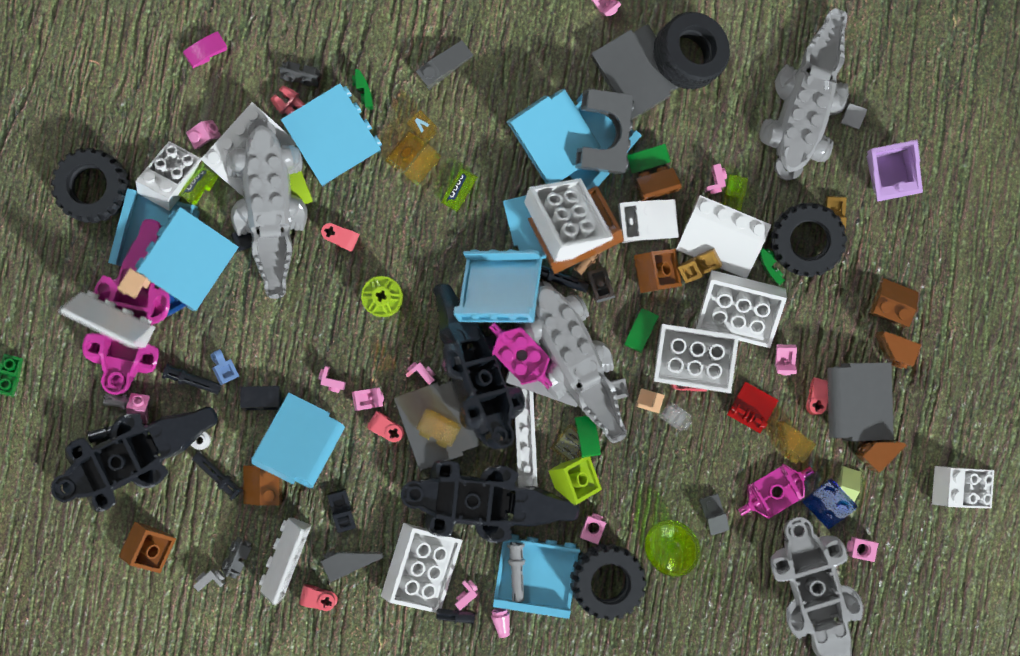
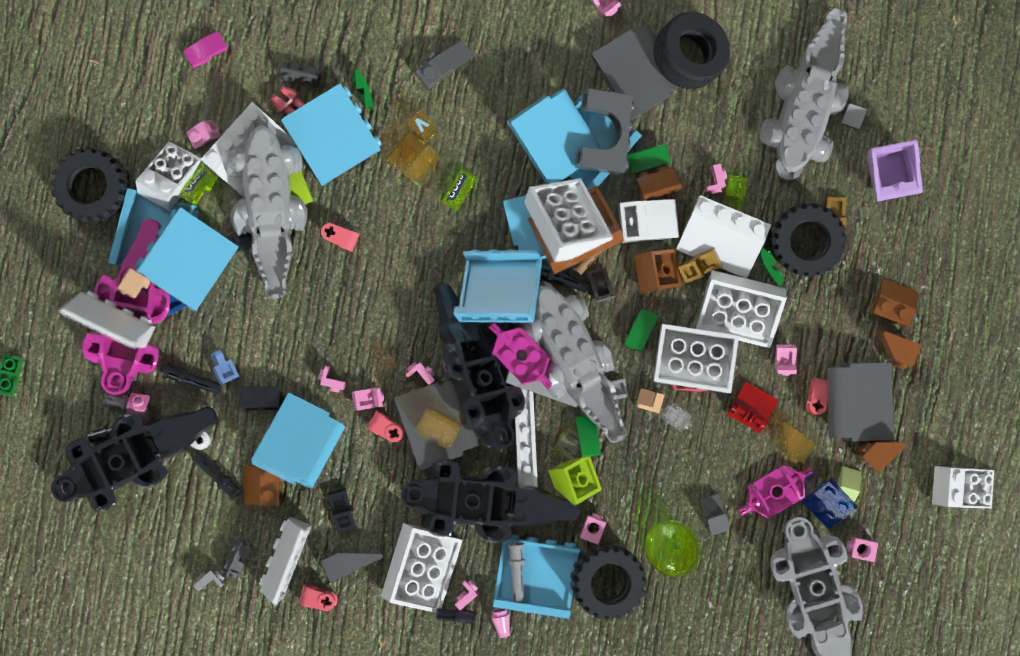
dark orange slope [118,522,176,573] -> none
lime wheel [361,276,404,318] -> none

